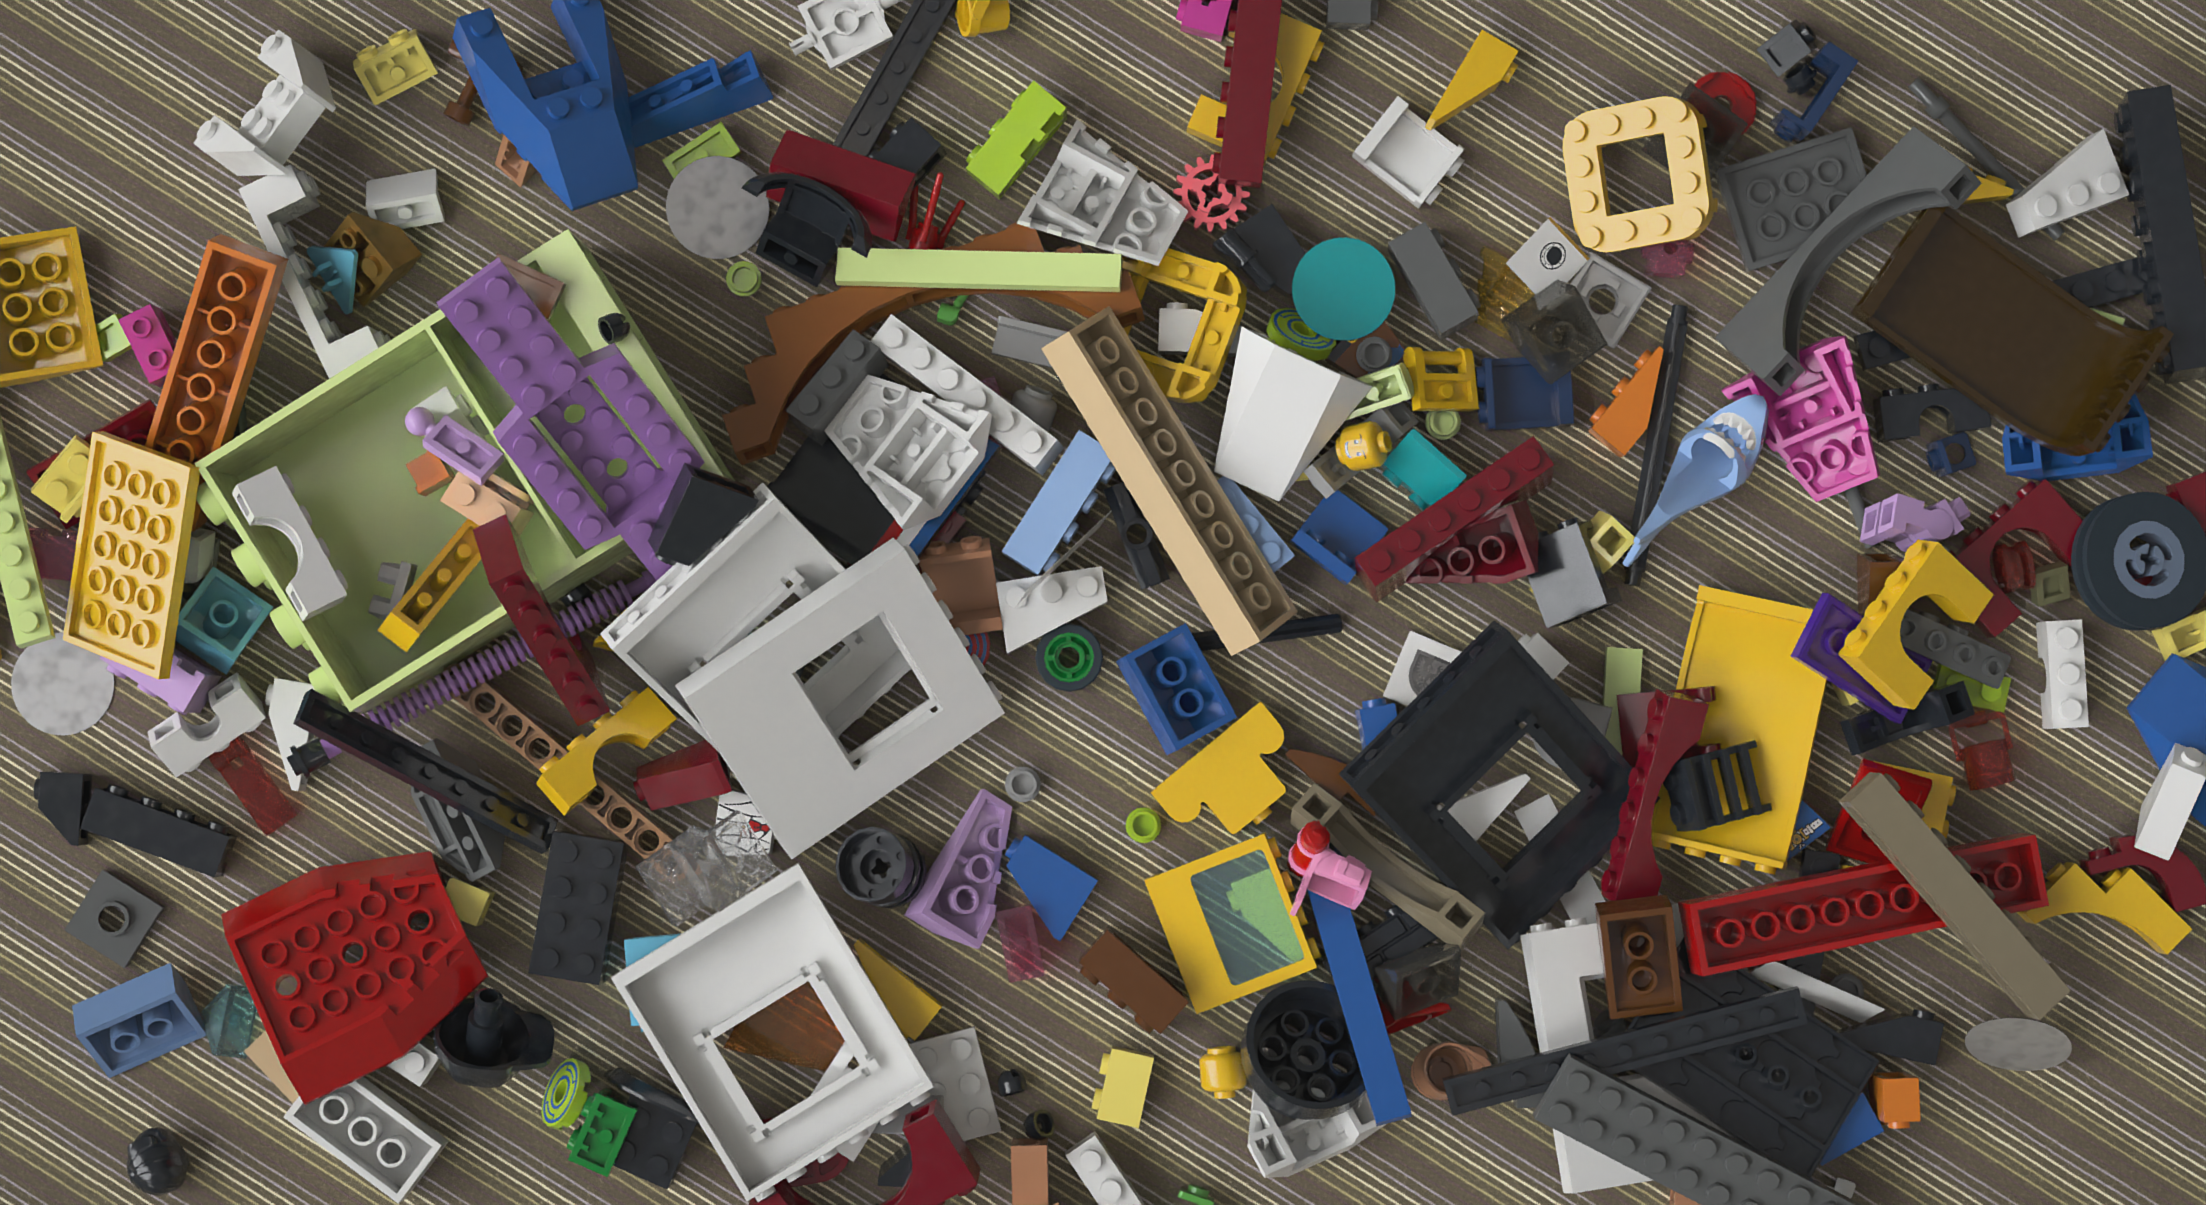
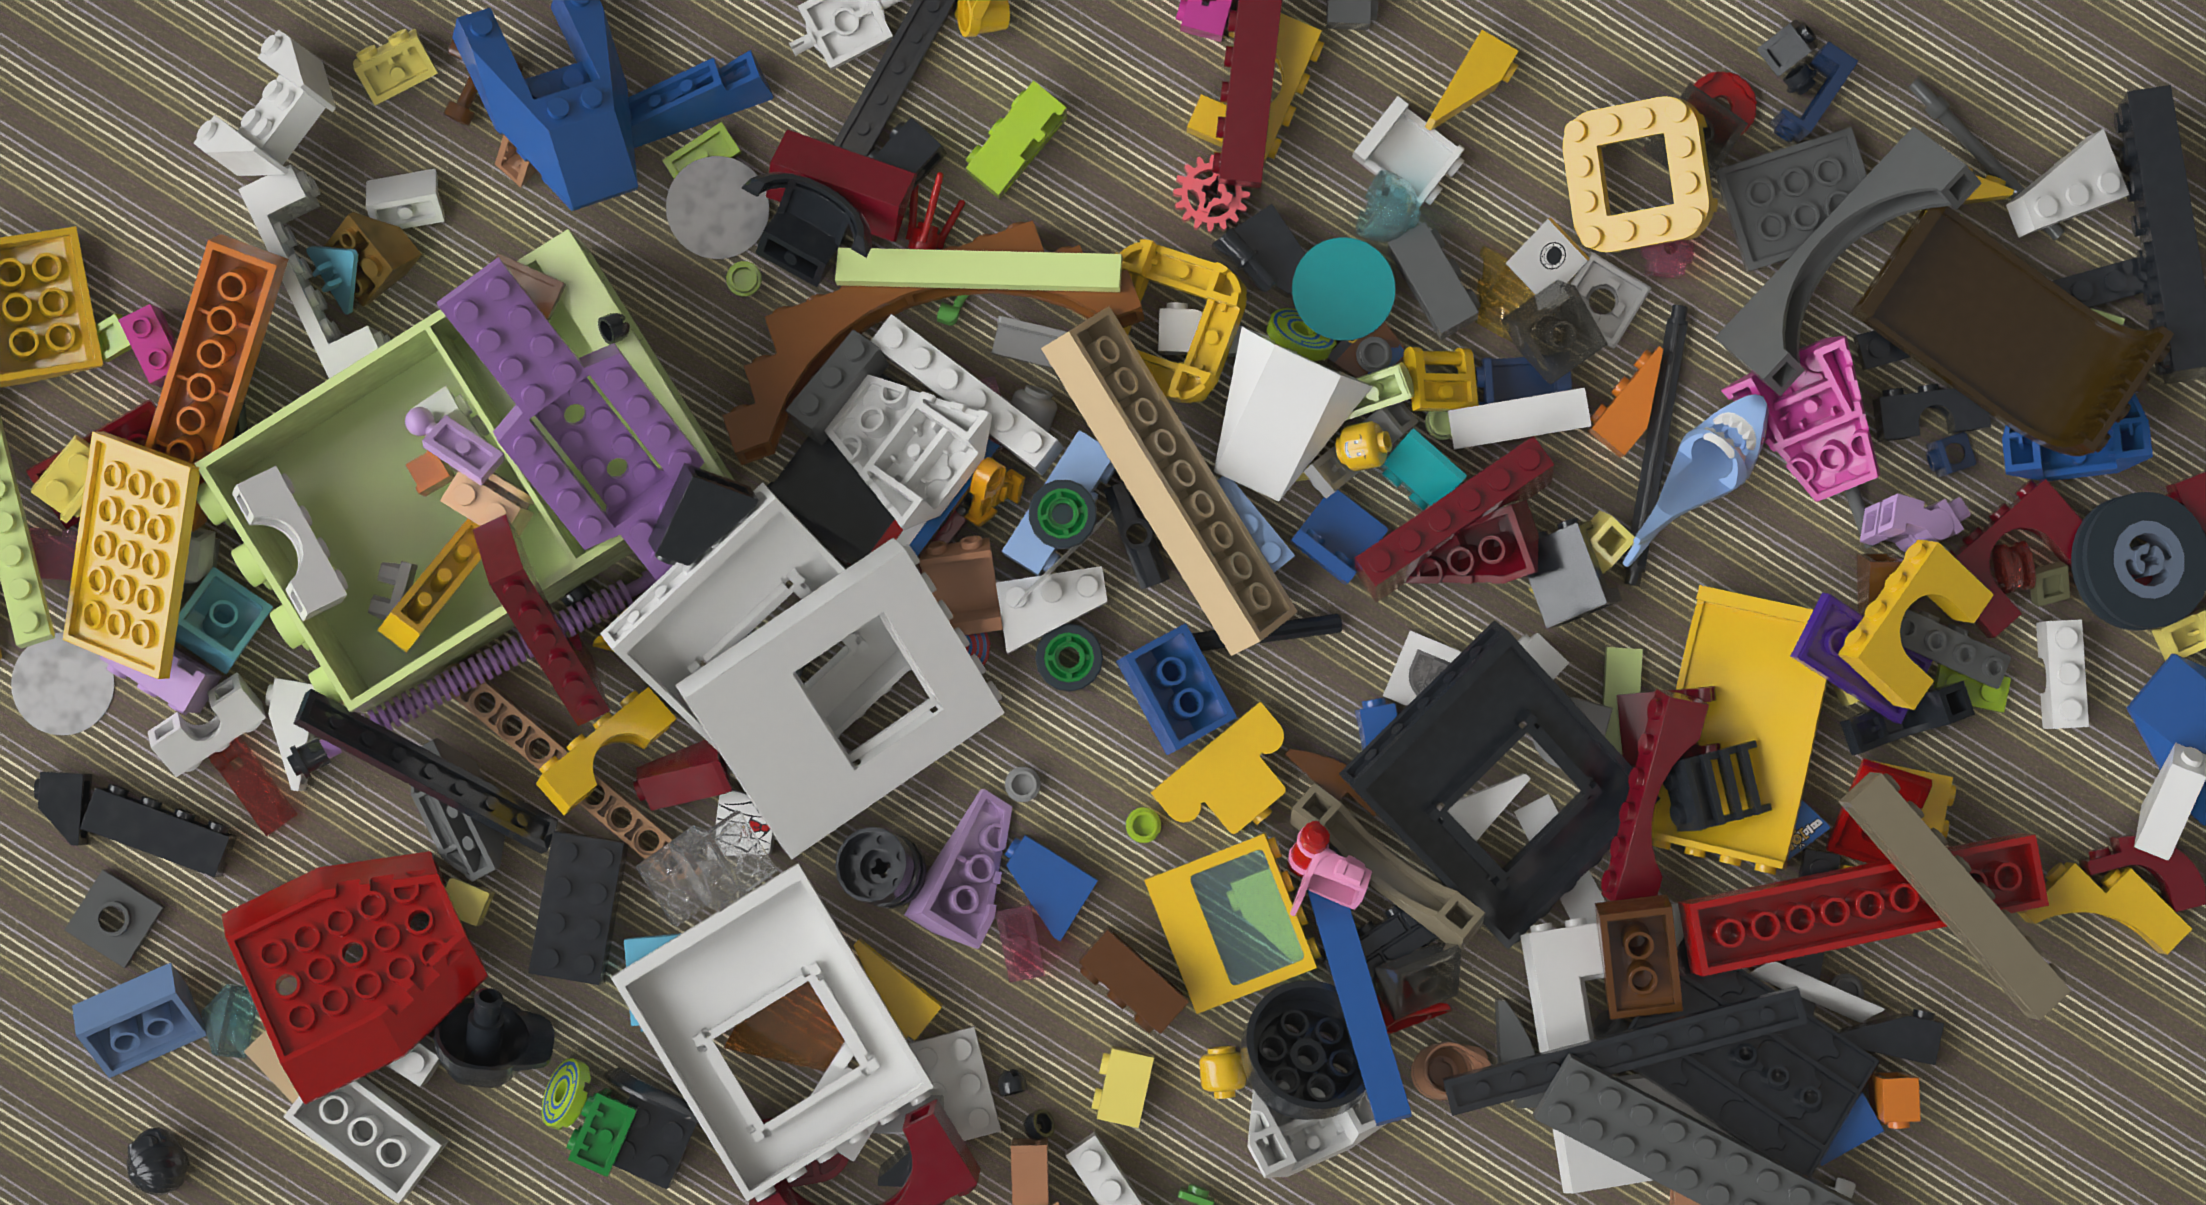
white wedge [1017,119,1188,266] -> none
clear red piece [1948,709,2016,791] -> none
flat silver sticker [1965,1018,2072,1071] -> none
none -> light orange piece [964,457,1025,527]
none -> wheel [1029,480,1097,549]
none -> clear light blue cylinder [1356,169,1421,243]
none -> white sticker [1448,388,1591,449]

